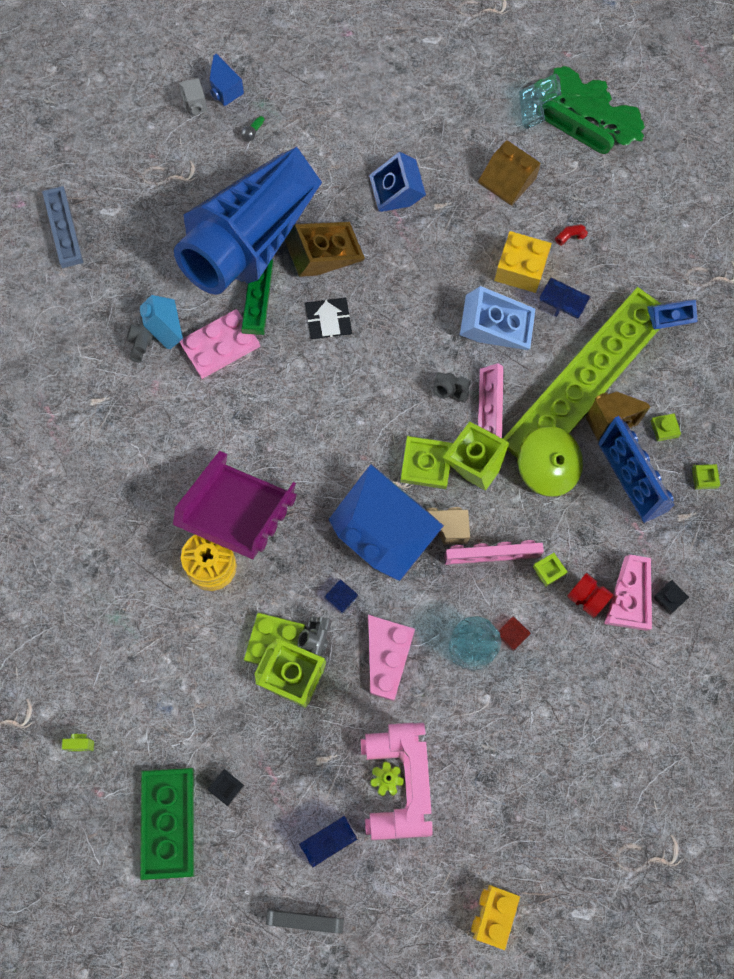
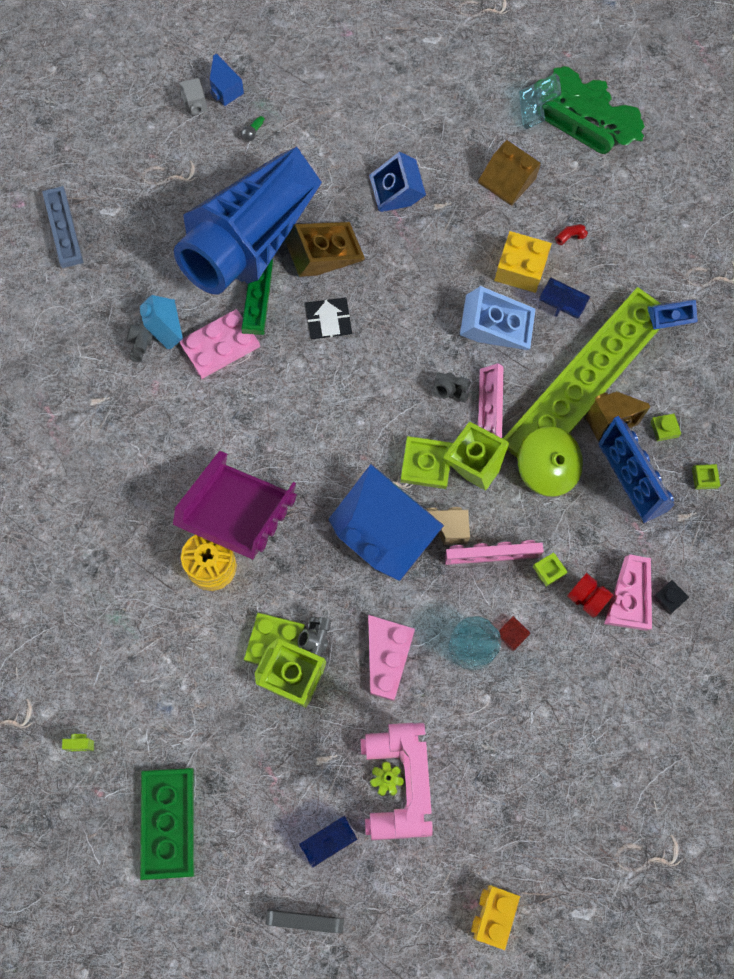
black plate [208,769,245,807] -> none
clear blue tile [324,579,358,614] -> none

